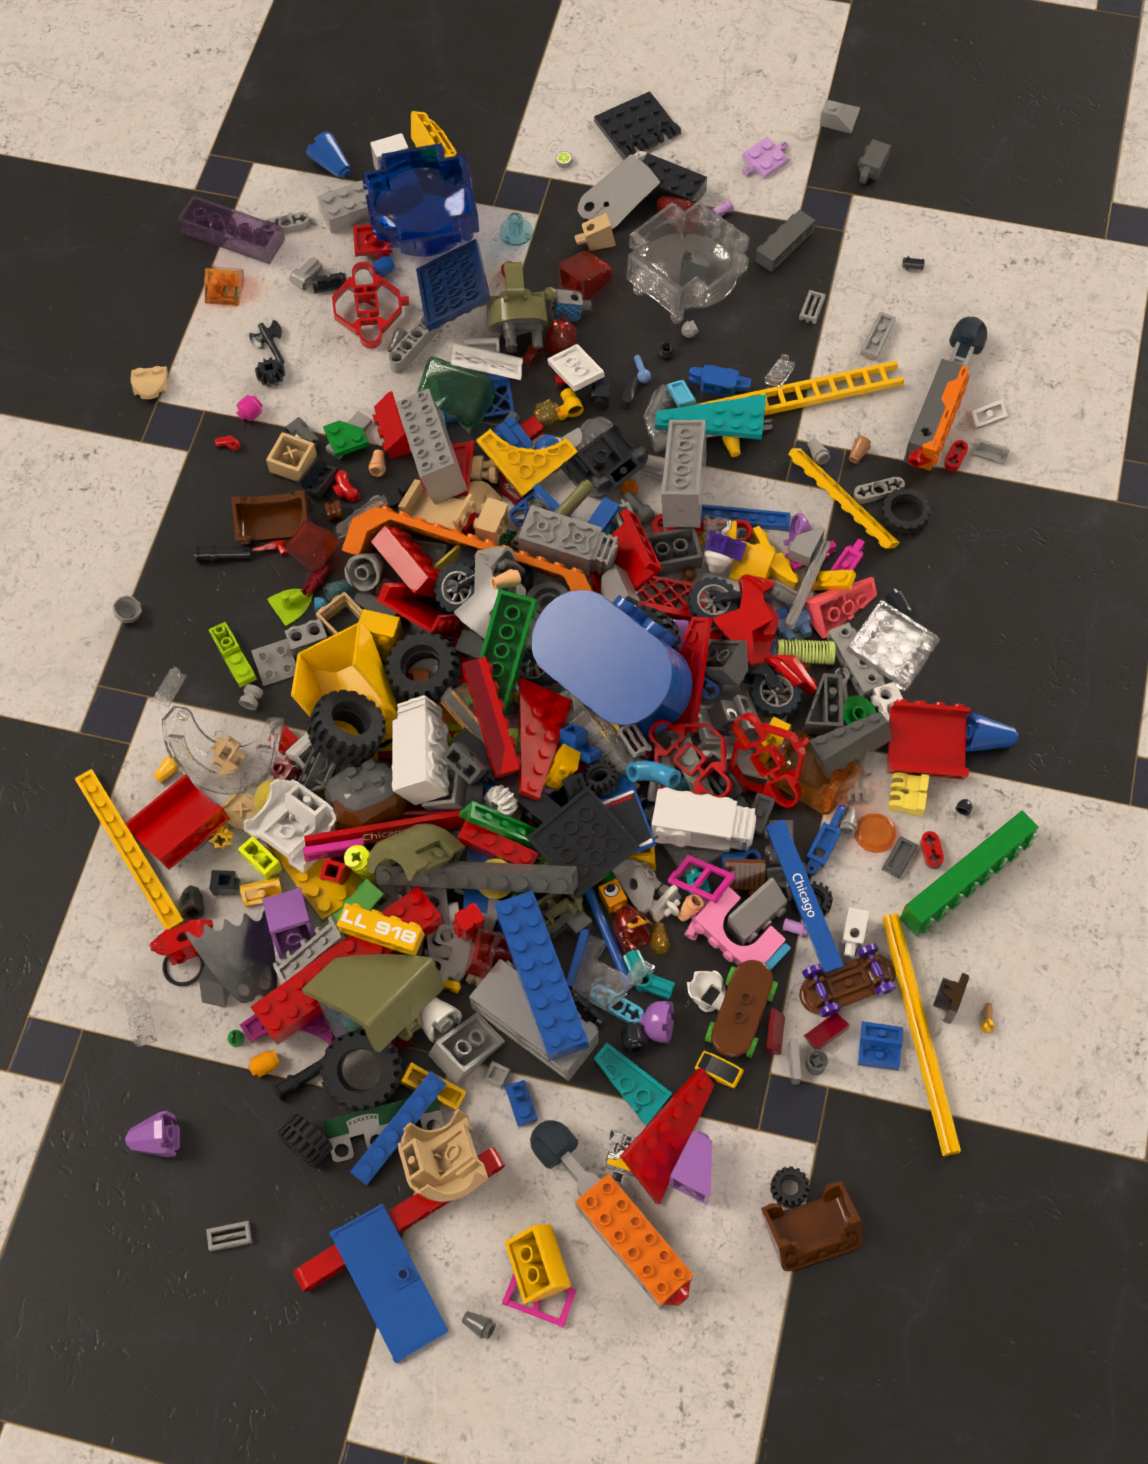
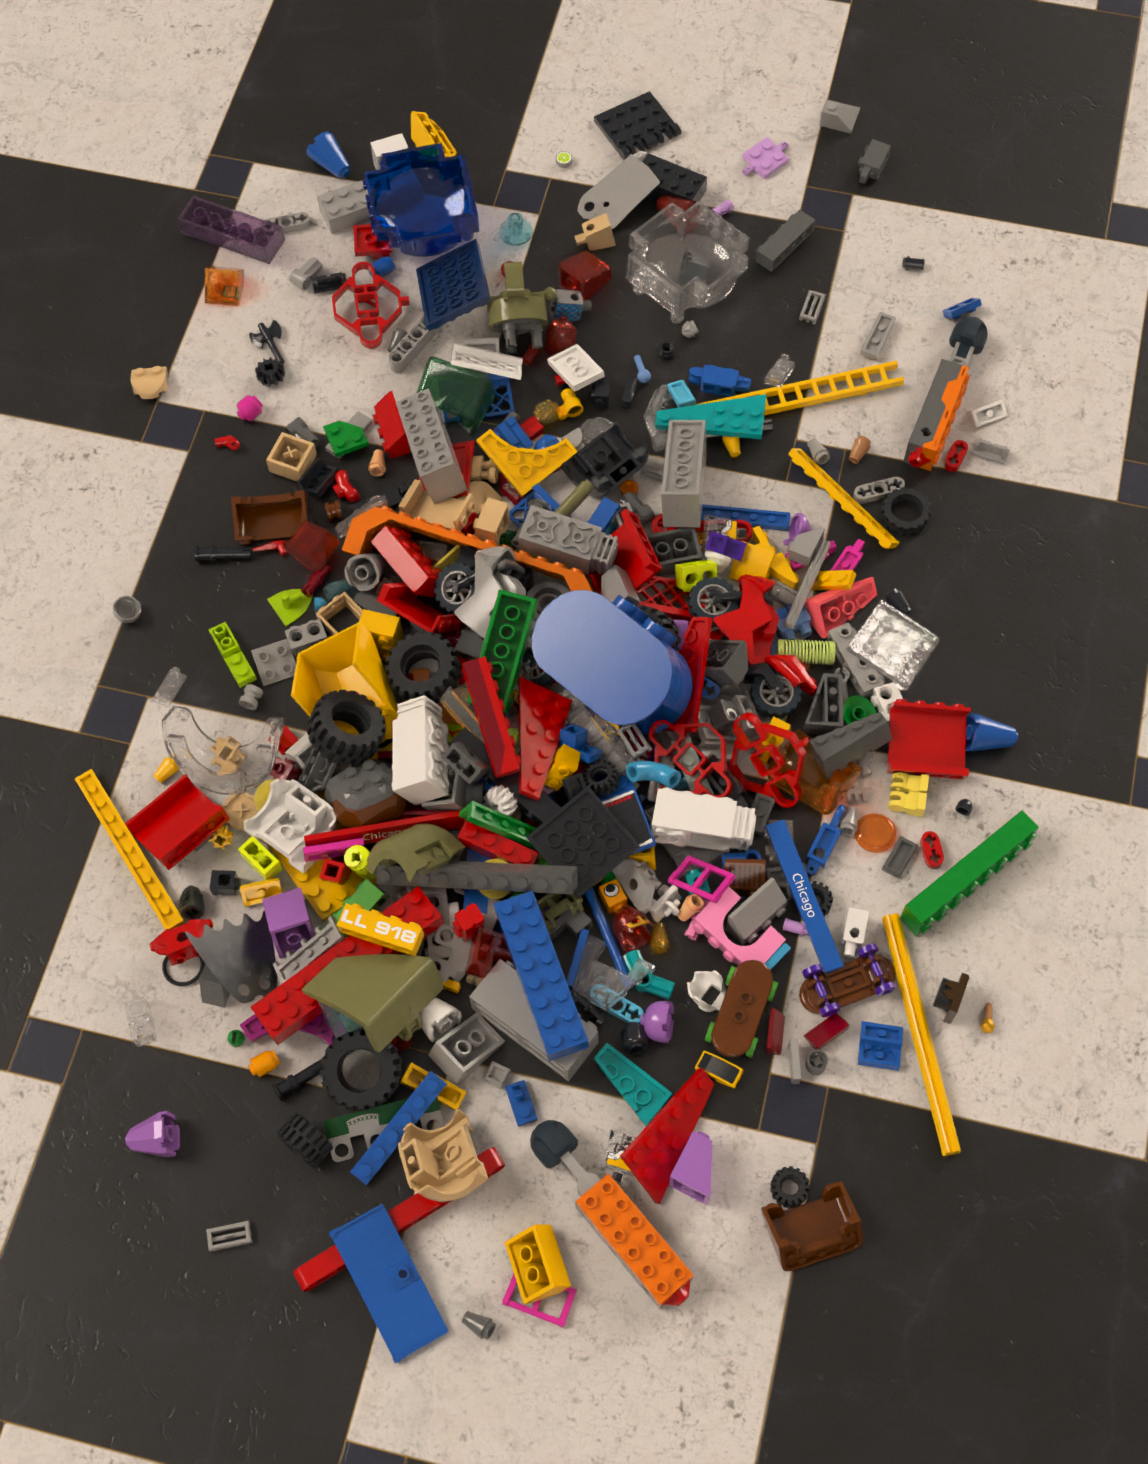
light nougat cone [491,569,521,589] -> none
none -> neon yellow brick [675,560,717,592]
none -> blue plate [942,298,982,320]

